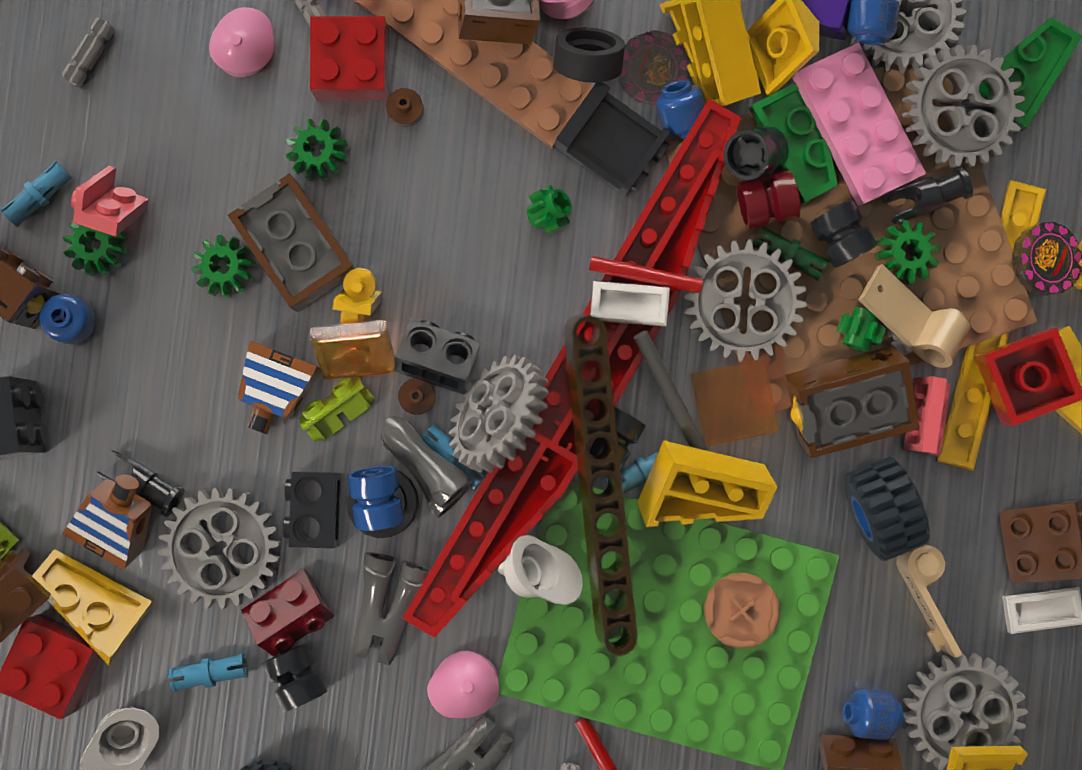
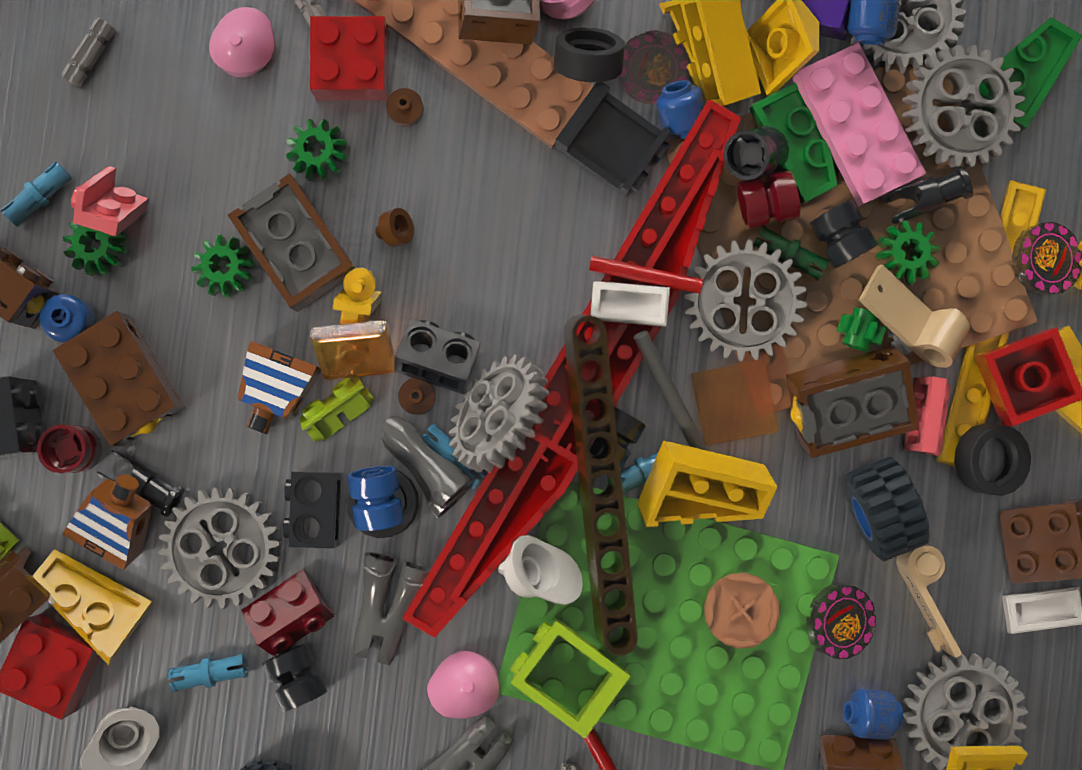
green gear [527,185,572,234] -> none
none -> dark red wheel [37,424,102,474]
none -> reddish brown piece [52,311,186,447]
none -> reddish brown tile [375,208,414,247]
none -> lime window [509,617,630,738]
none -> clear smoke tile [806,584,877,659]
none -> black tyre [954,424,1031,496]

